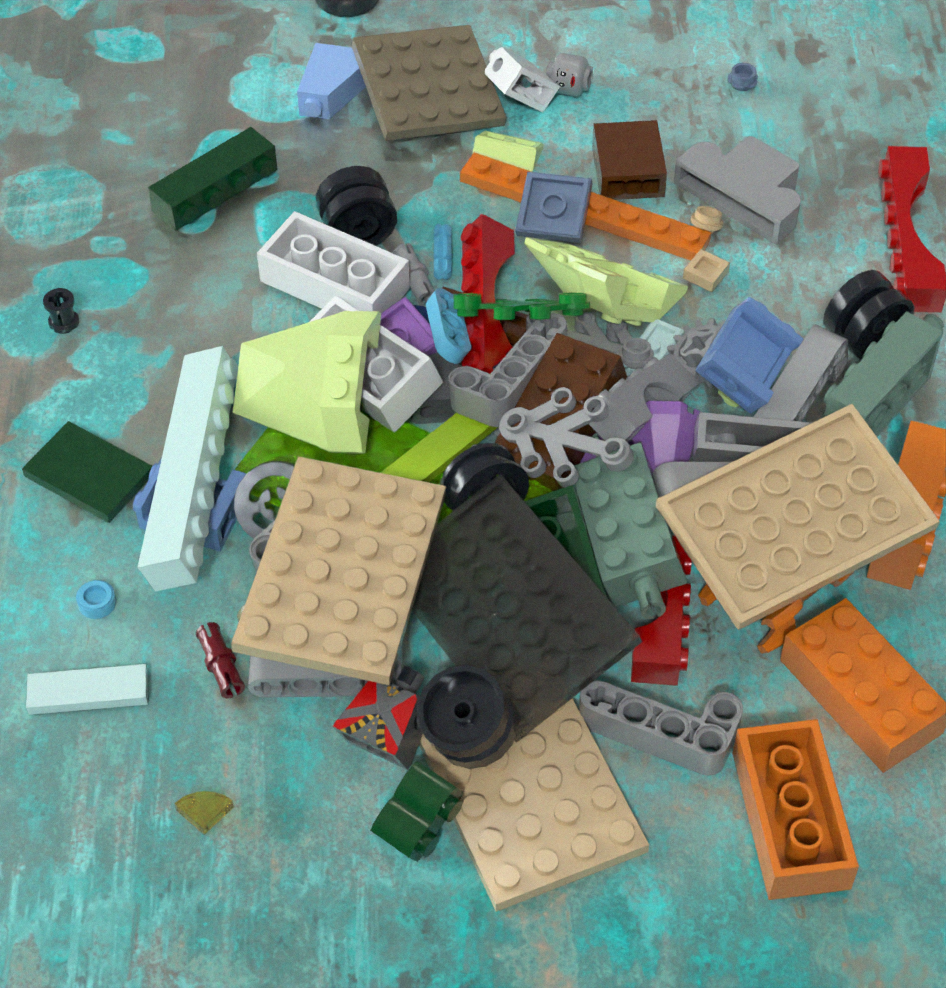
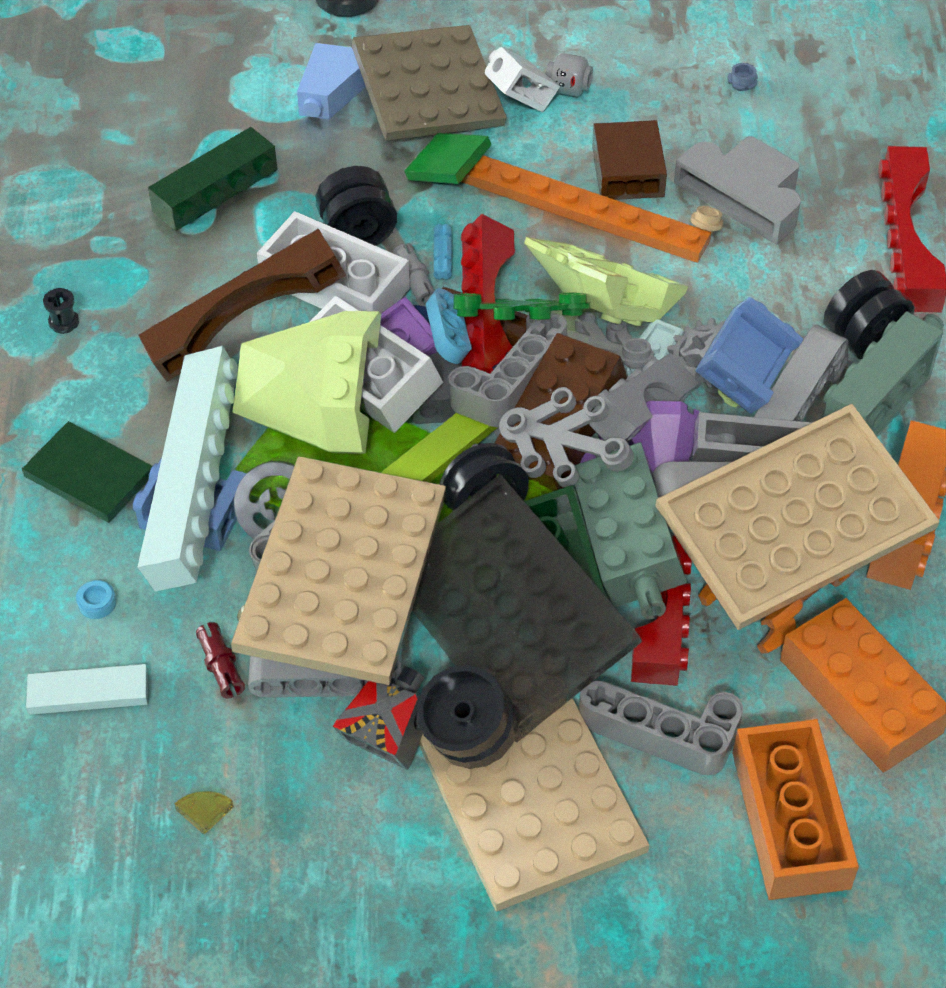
dark green brick [370,761,463,862] -> none
yellowish green slope [473,130,544,172] -> none
sand blue tile [515,172,593,243] -> none
tan plate [683,249,730,292] -> none
none -> reddish brown arch [138,228,346,382]
none -> green tile [404,133,491,184]

